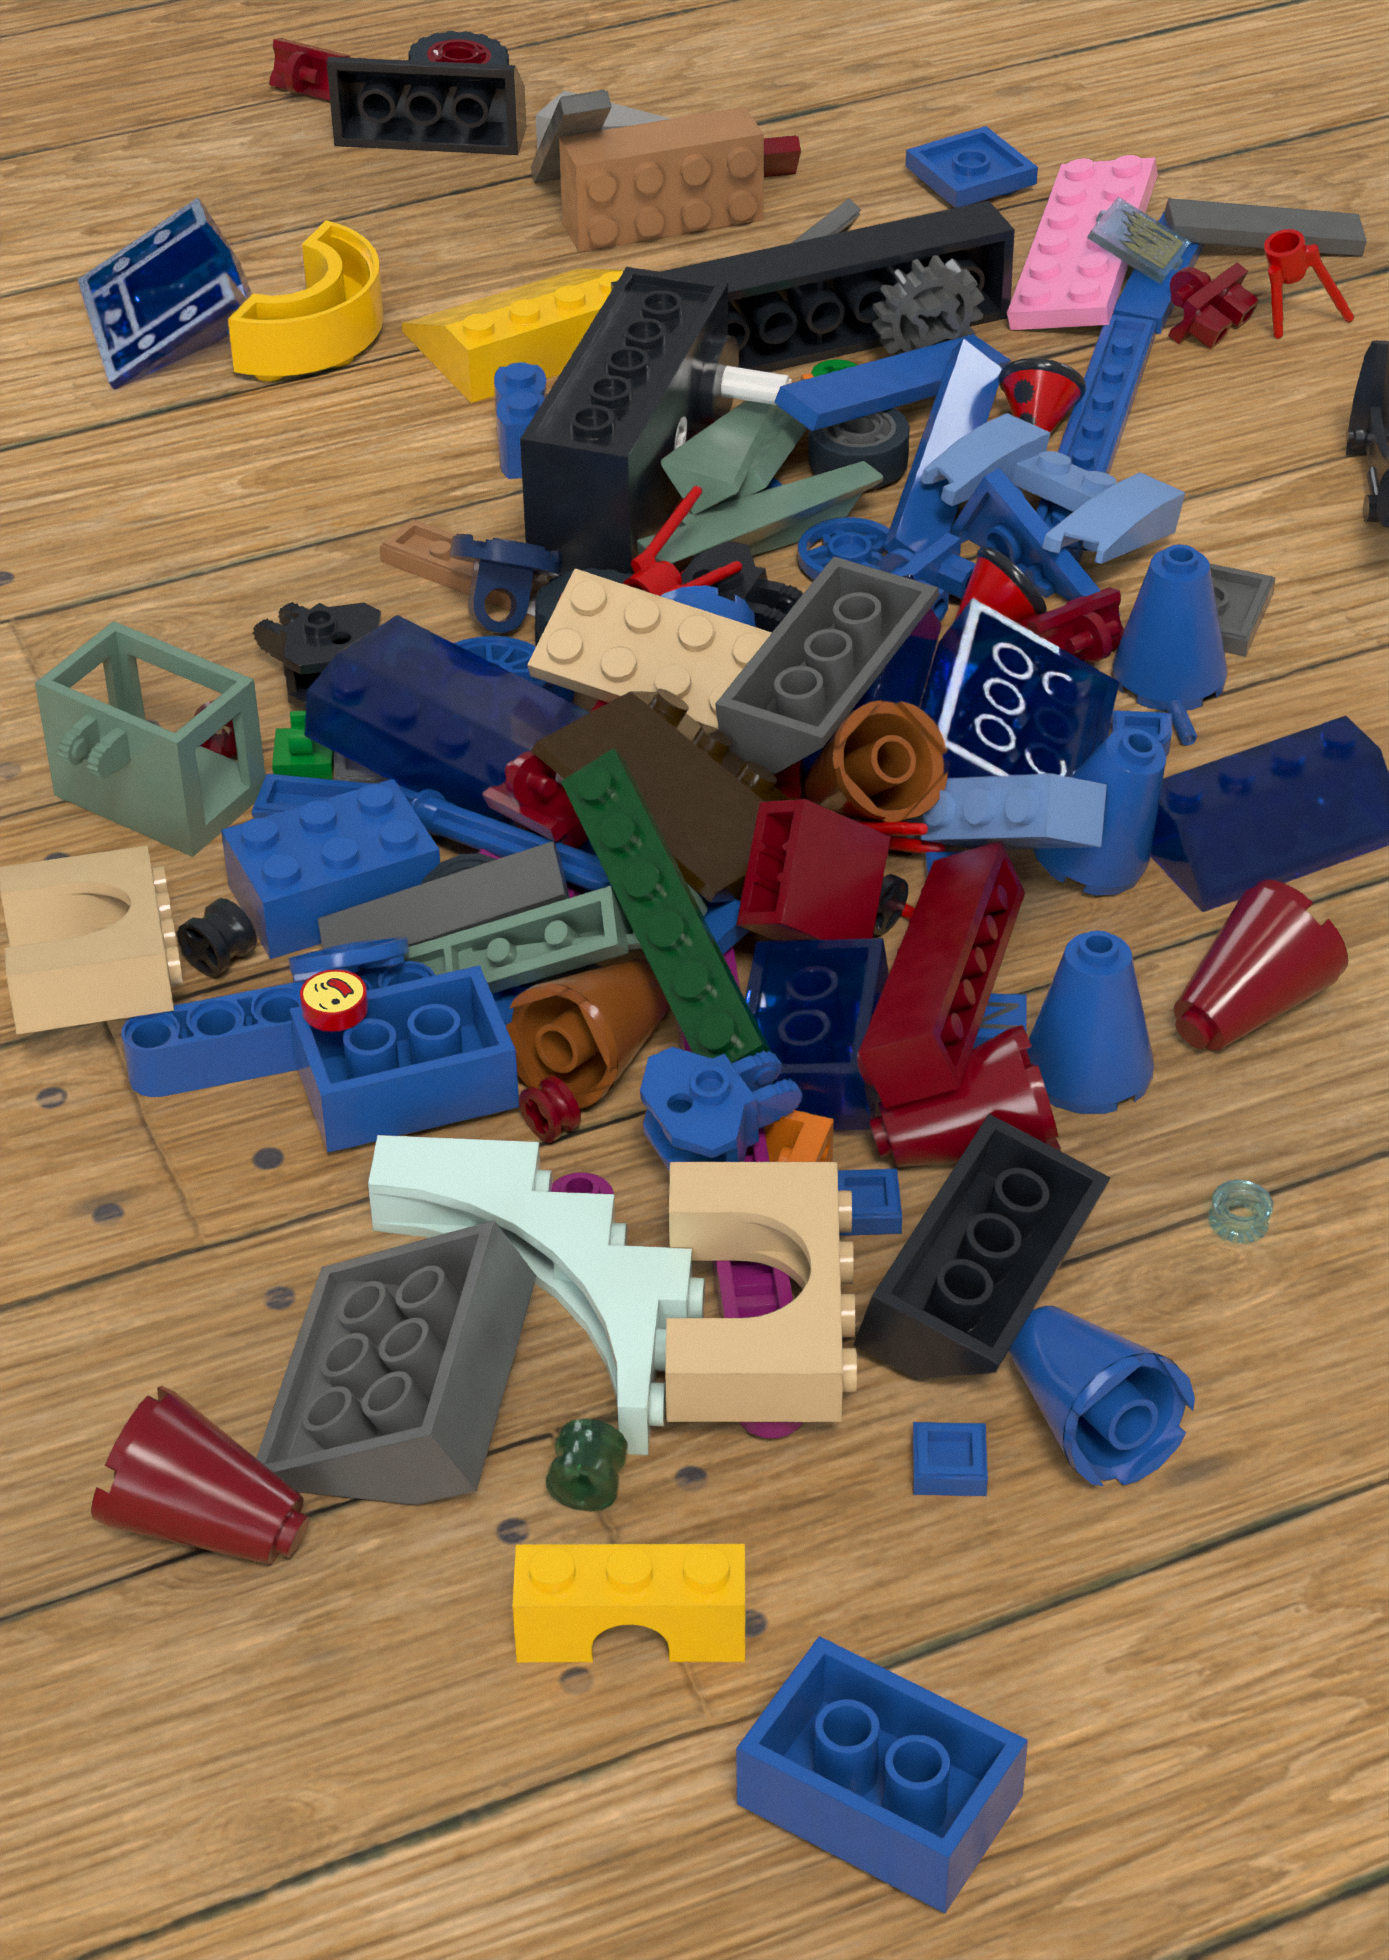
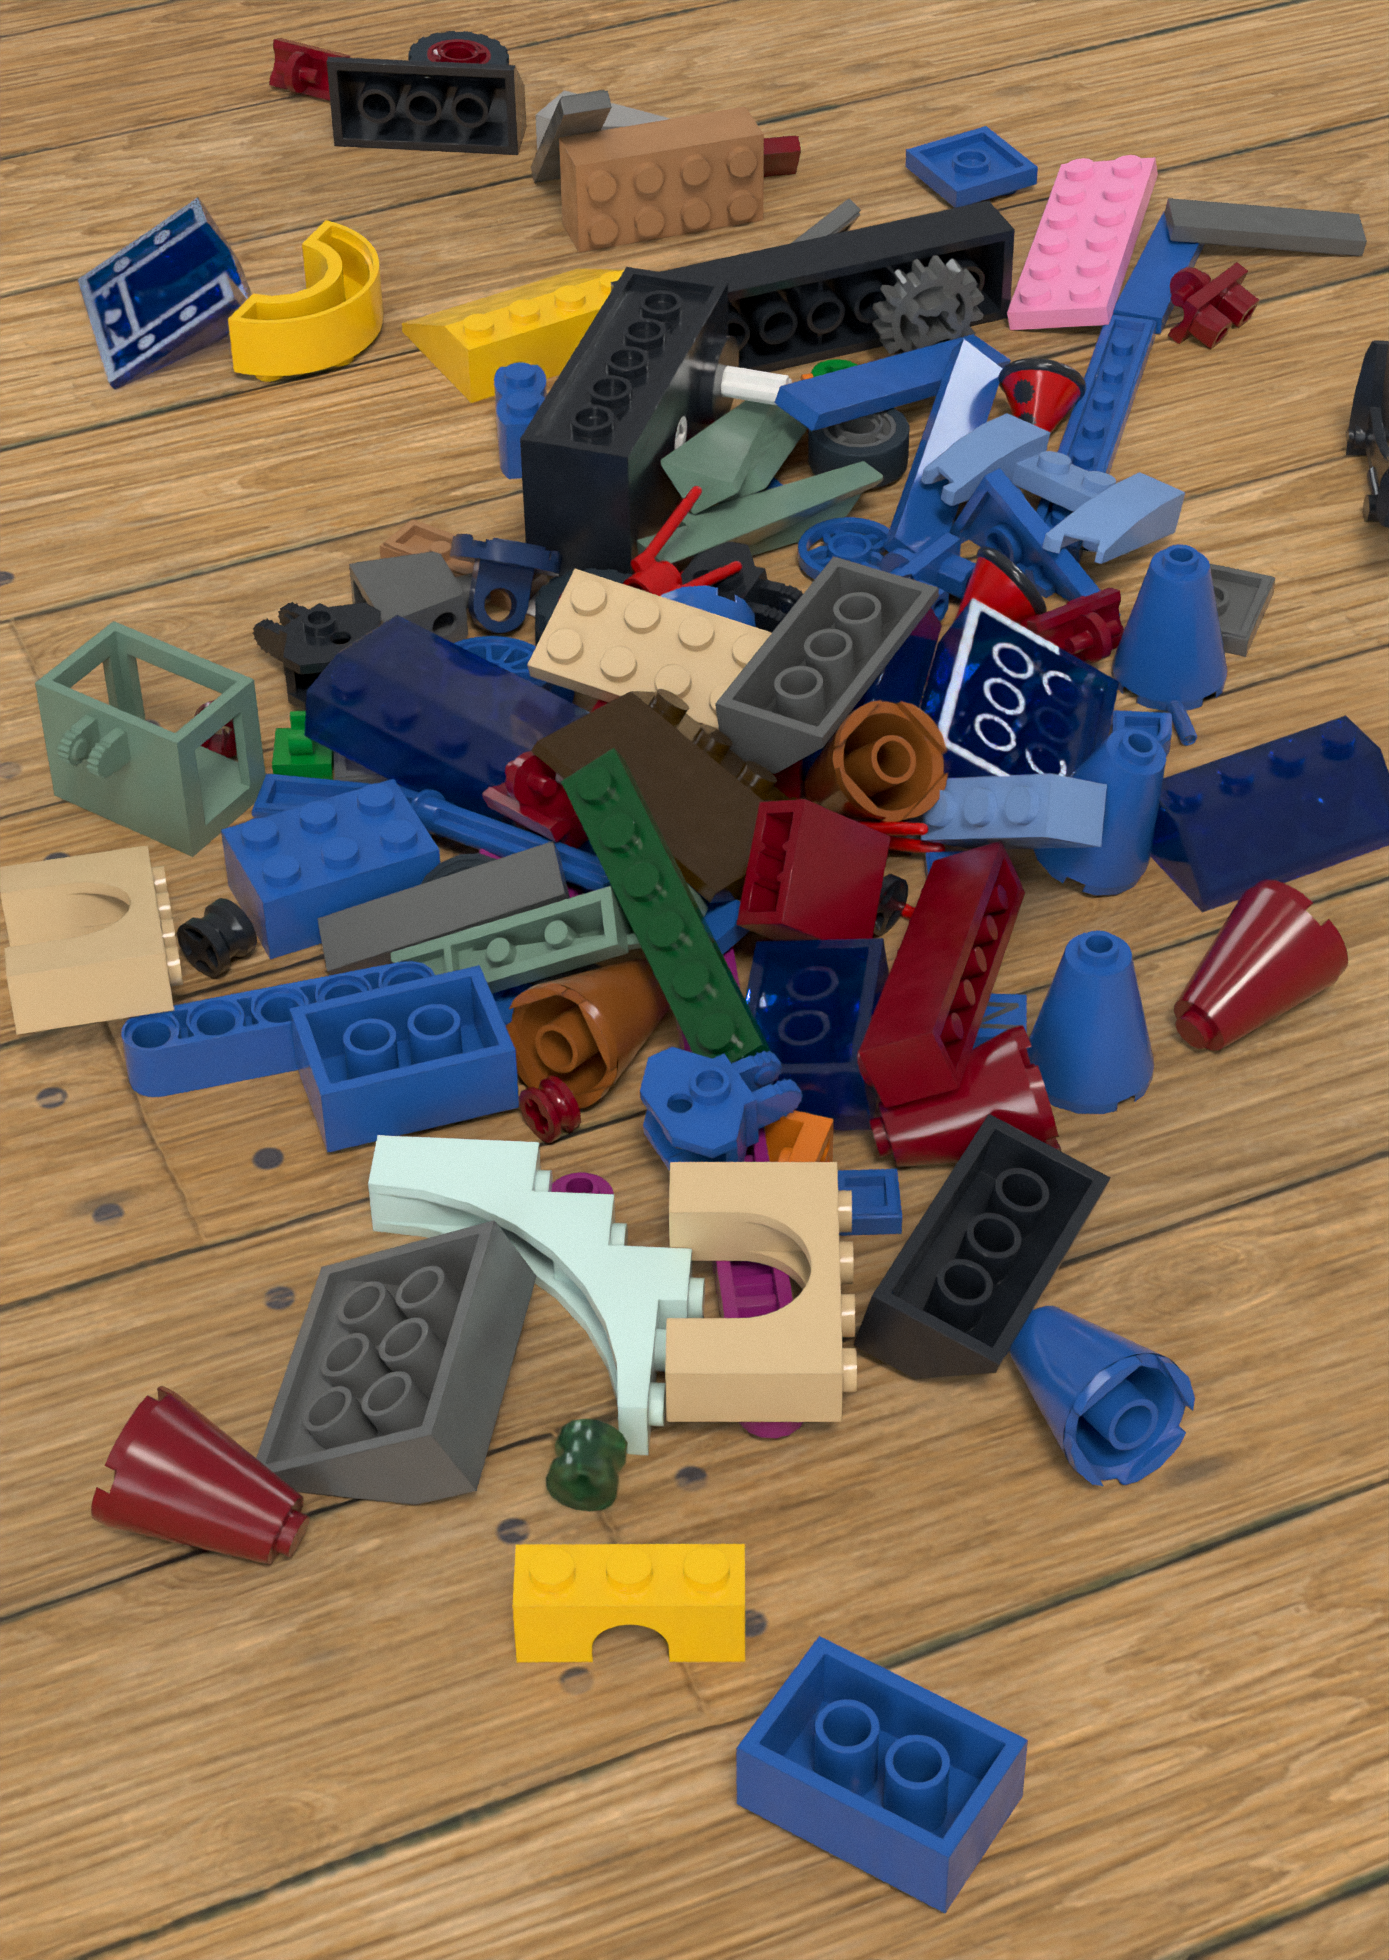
blue wheel [288,937,410,982] -> none
tile [300,970,368,1032] -> none
blue tile [912,1422,988,1496] -> none
clear light blue piece [1087,197,1191,284] -> none
clear light blue bush [1208,1179,1273,1244] -> none
red plant [1264,229,1354,339] -> none
none -> dark grey torso [349,551,491,669]

